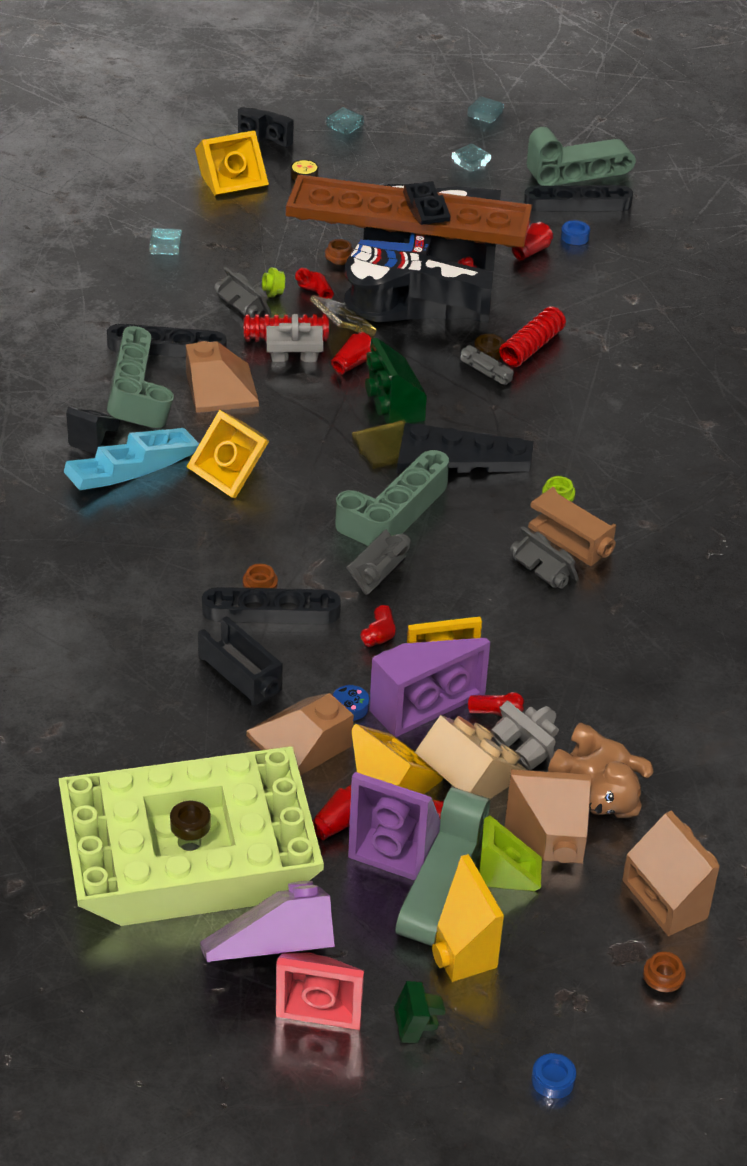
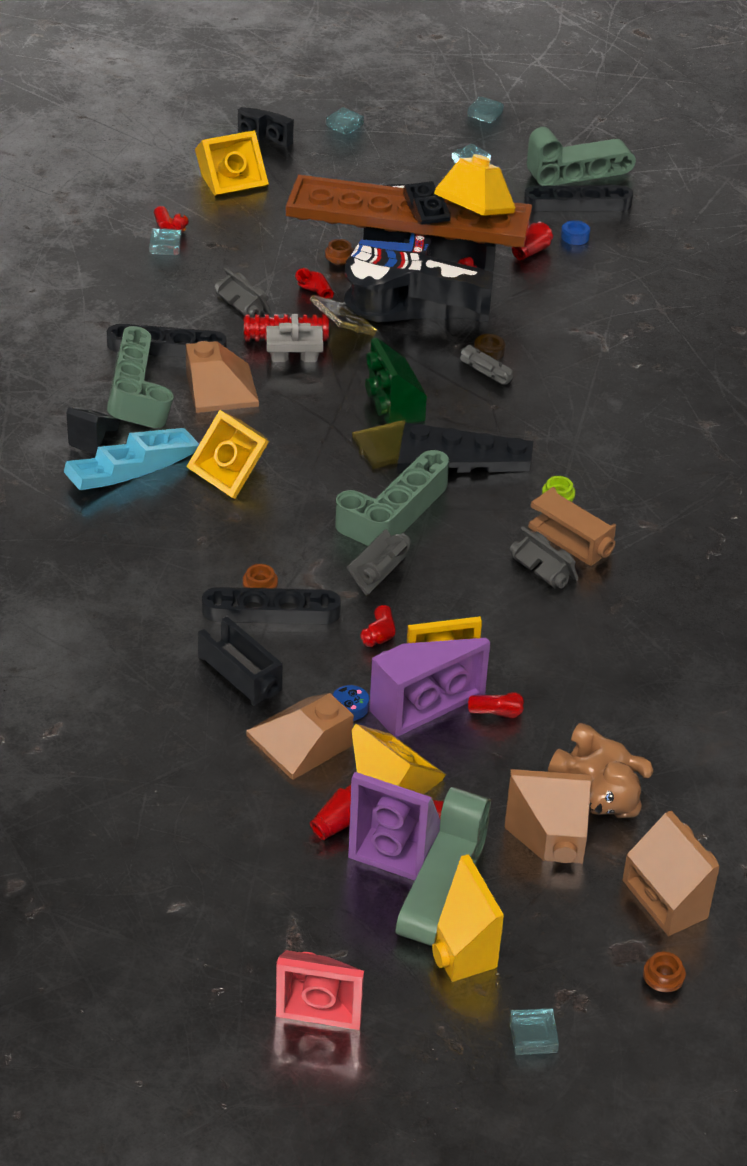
yellowish green slope [58,746,324,926] -> none
dark brown tile [170,800,211,841] -> none
slope [200,881,335,962] -> none
lime plate [262,267,285,298] -> none
tile [291,160,319,181] -> none
red cone [331,332,371,374] -> none
dark green tile [394,981,446,1043] -> none
tan slope [414,715,527,799] -> none
lime slope [479,815,542,891] -> none
light grey hips [491,700,559,770] -> none
red piece [499,306,566,367] -> none
blue tile [531,1053,576,1099] -> none
none -> red arm [154,206,189,234]
none -> yellow slope [434,154,516,216]
none -> clear light blue tile [509,1008,559,1055]

